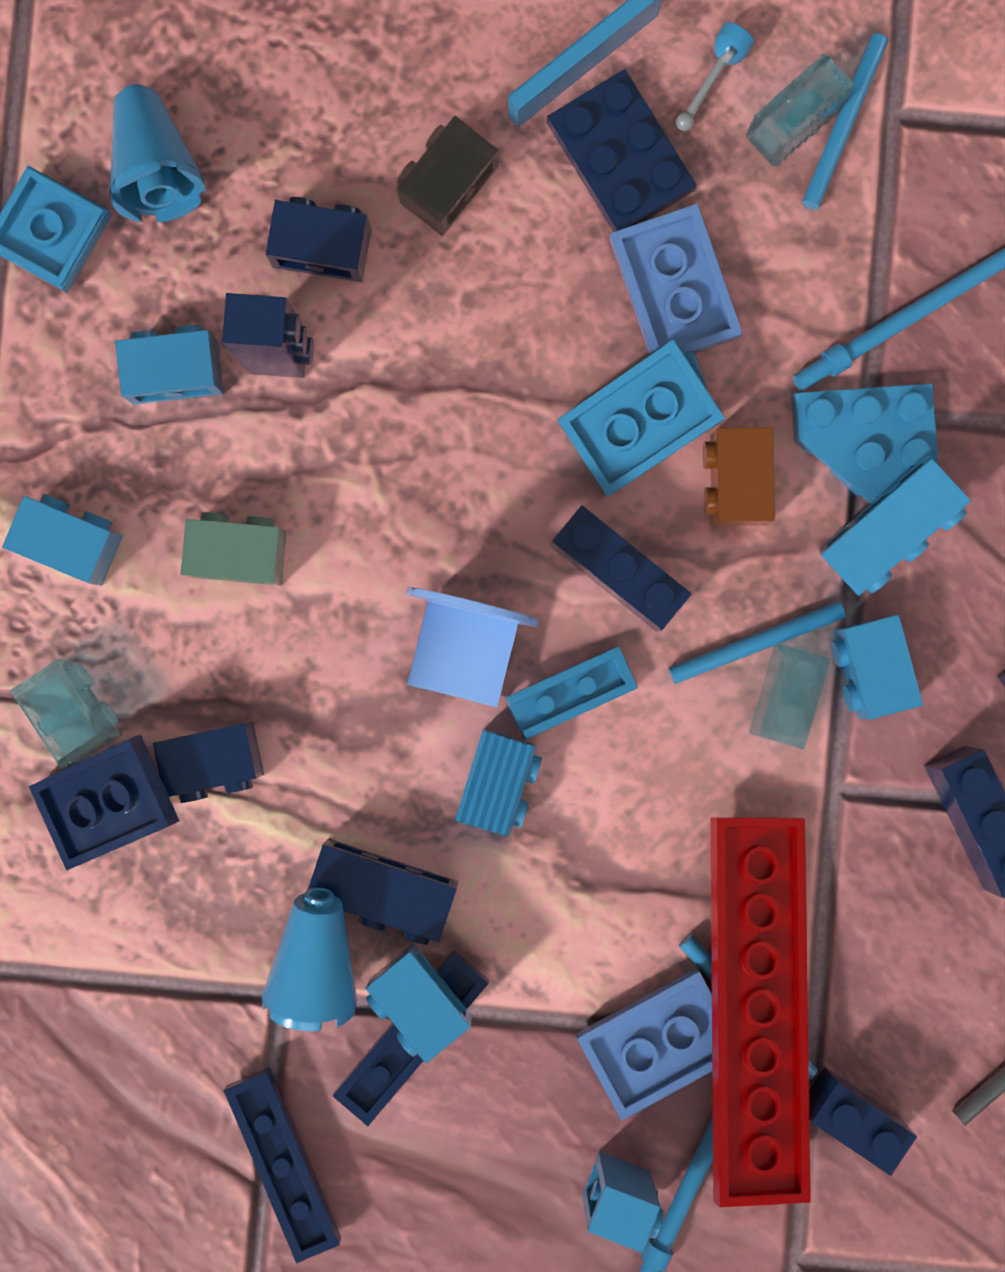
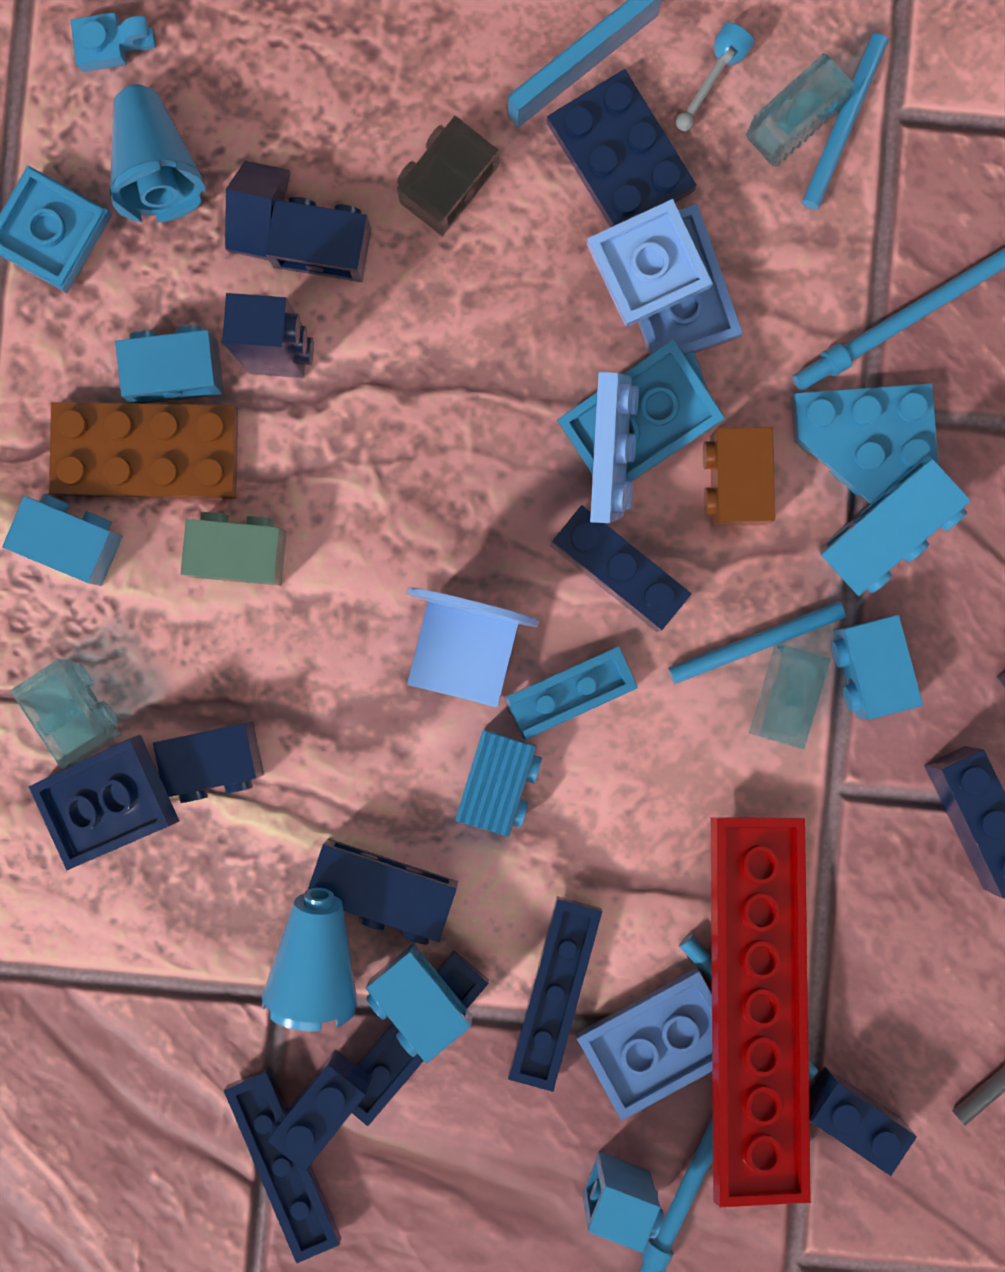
none -> dark orange plate [49,402,238,499]
none -> dark azure plate [70,12,156,72]
none -> dark blue slope [225,160,291,260]
none -> dark blue brick [267,1049,371,1172]
none -> dark blue plate [508,896,603,1092]
none -> light blue plate [586,199,713,327]
none -> light blue plate [590,372,639,523]

